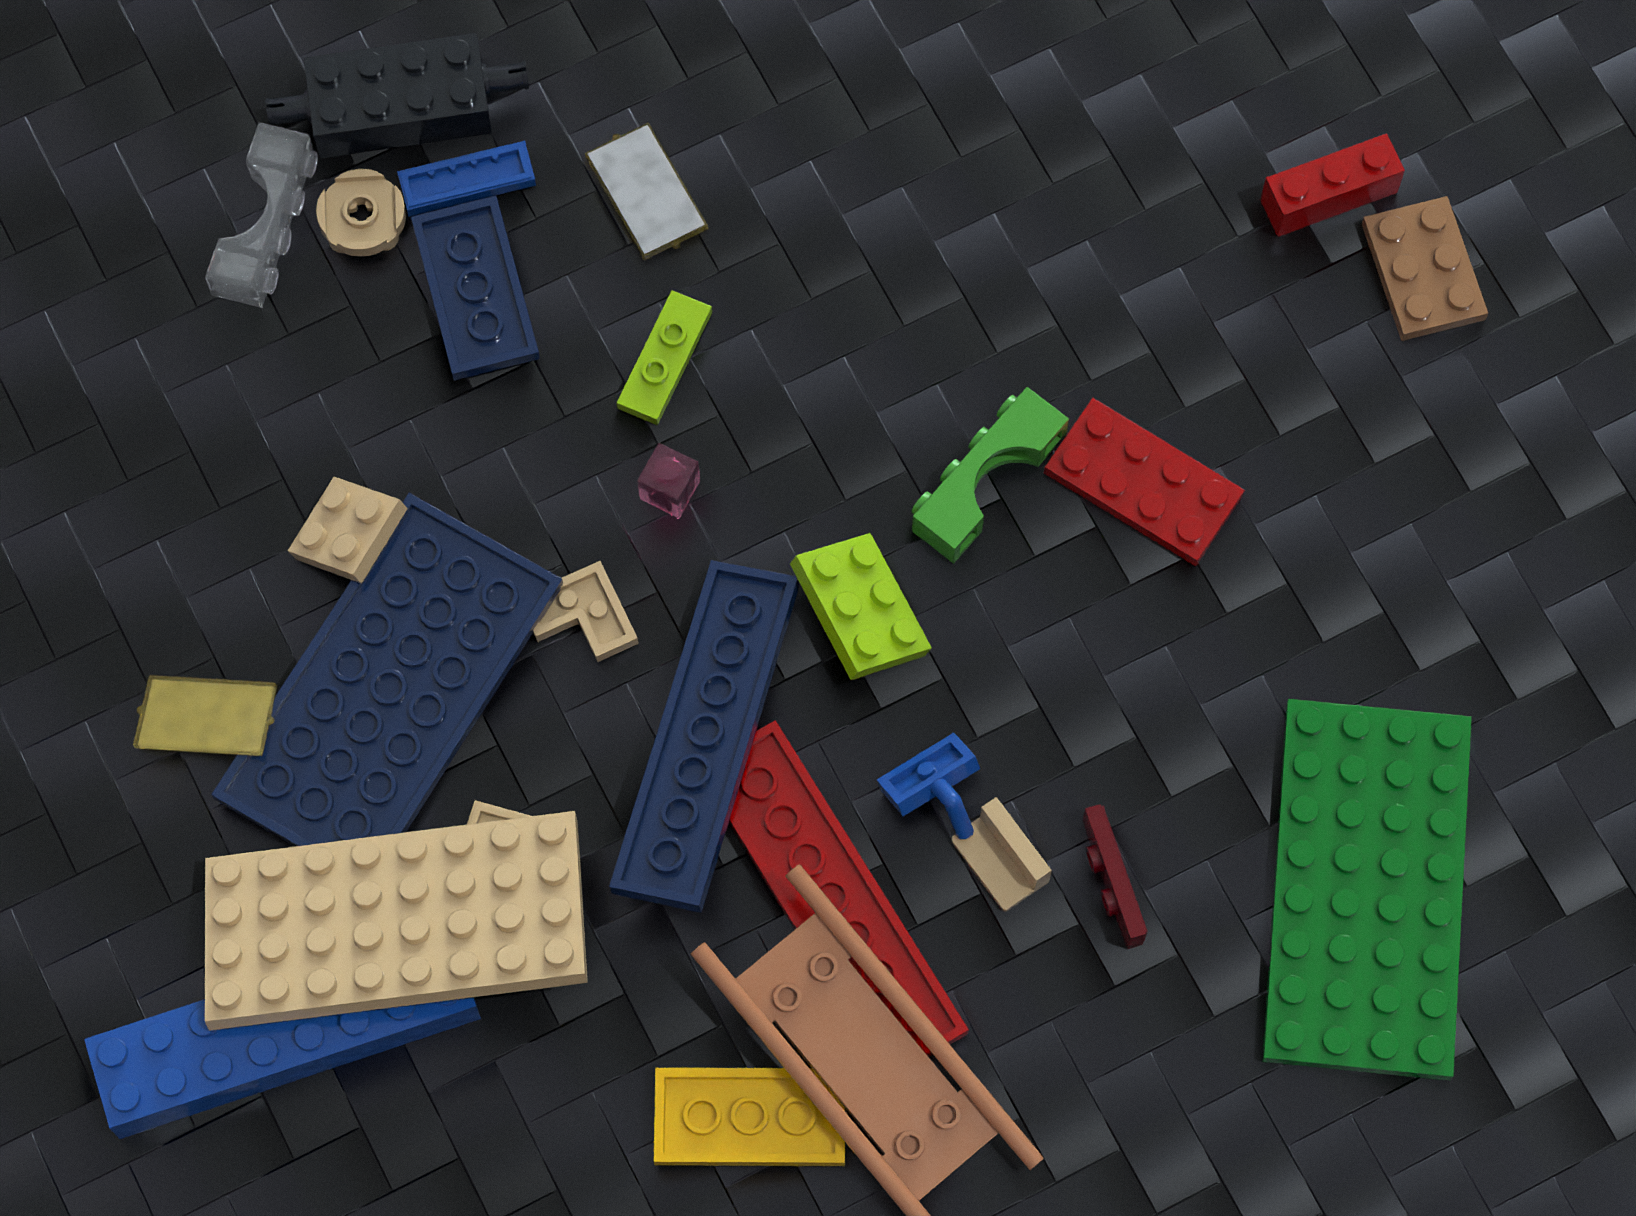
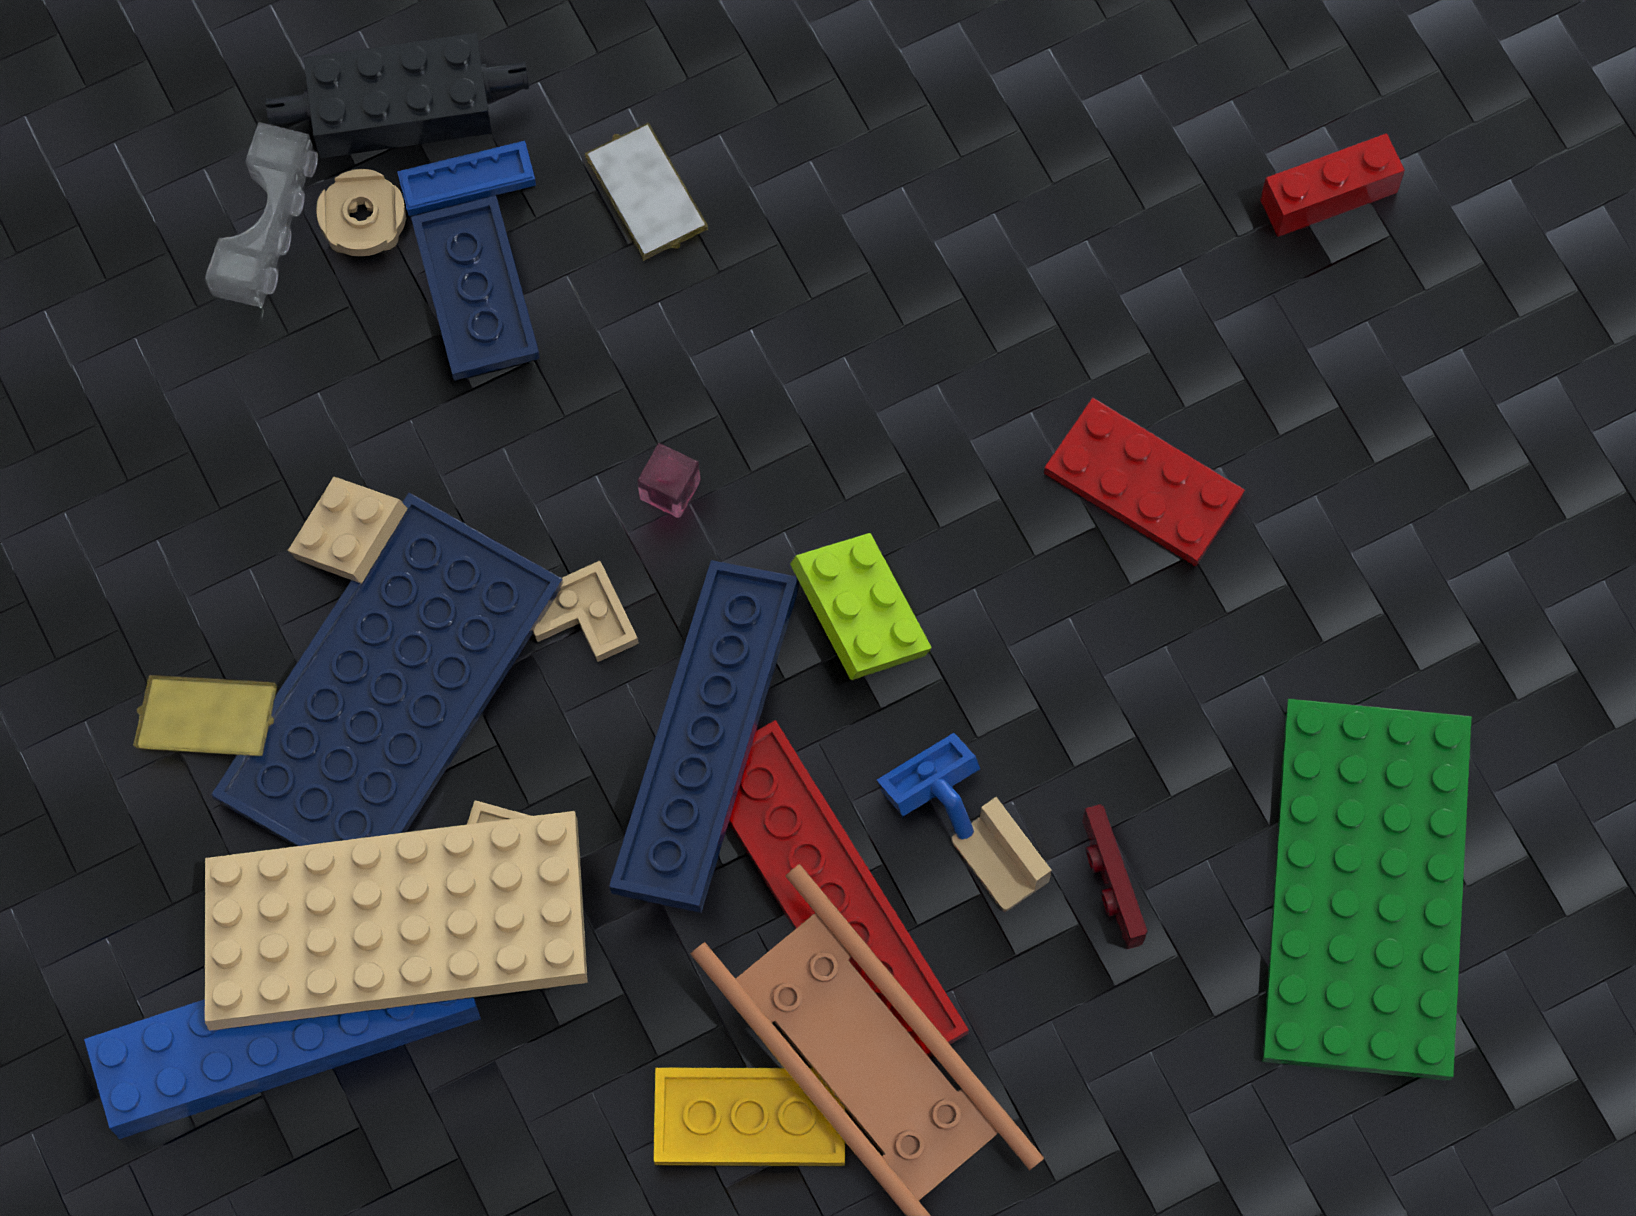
lime plate [617,290,712,425] -> none
bright green arch [911,387,1069,564] -> none
medium nougat plate [1362,196,1488,341] -> none

